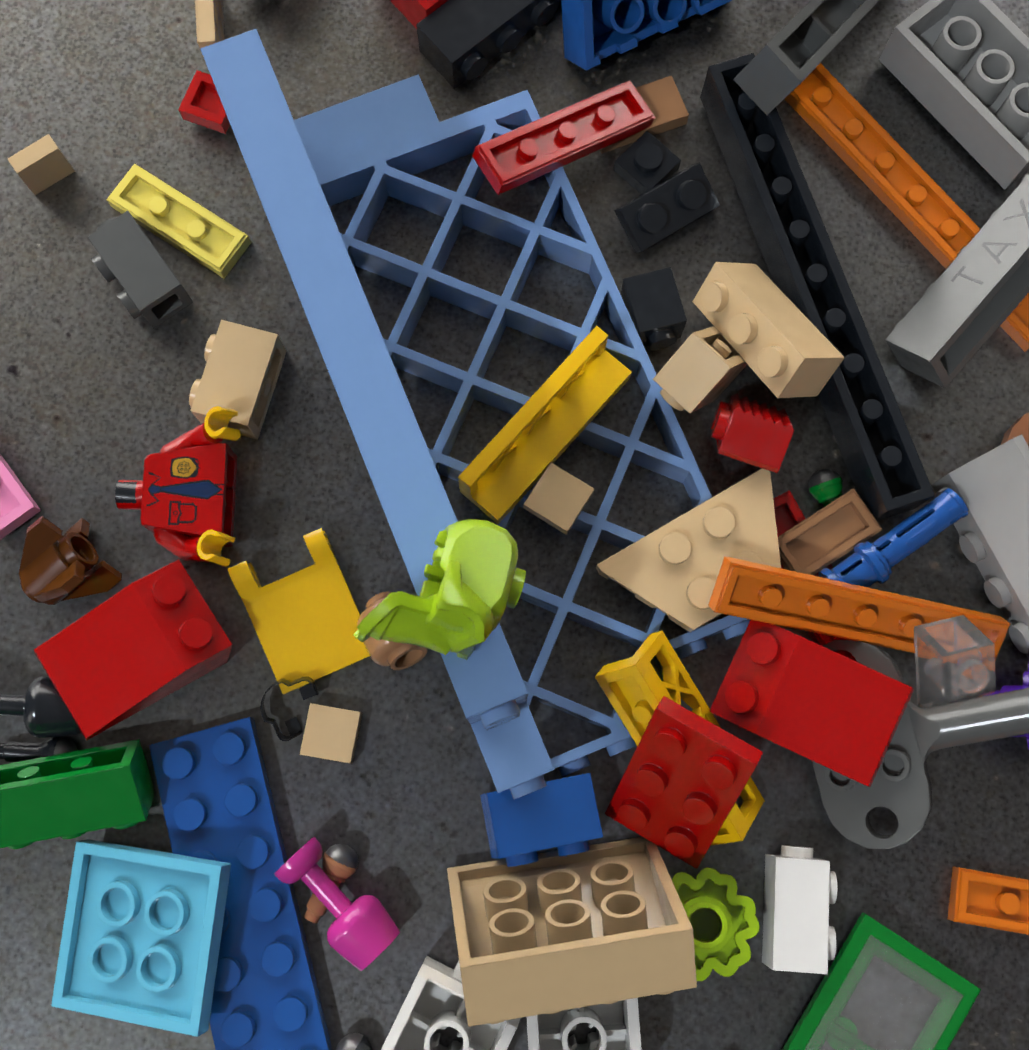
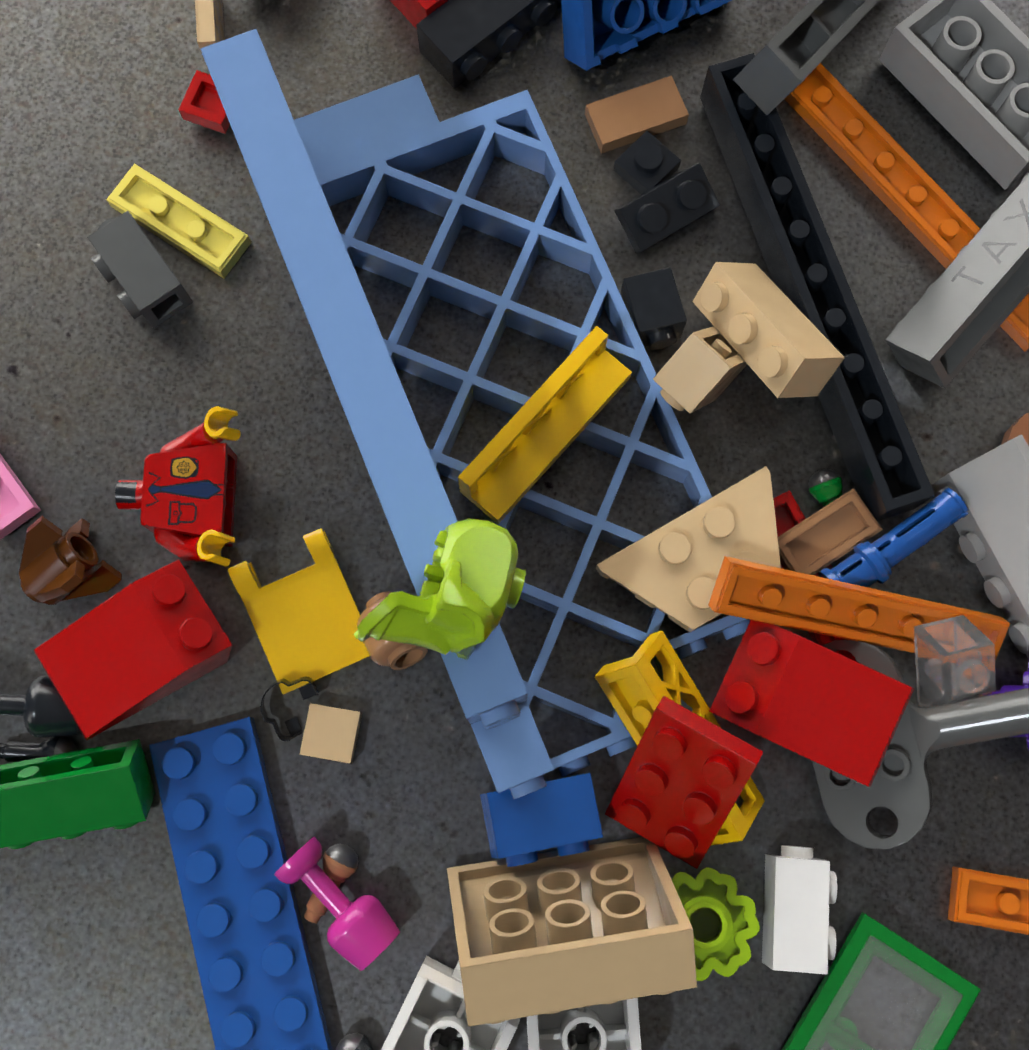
tan tile [8,134,75,195] -> none
medium azure plate [51,839,231,1037] -> none
tan brick [189,319,287,440] -> none
red tile [472,80,656,195] -> none
tan tile [523,462,595,535] -> none
red brick [711,393,794,473] -> none

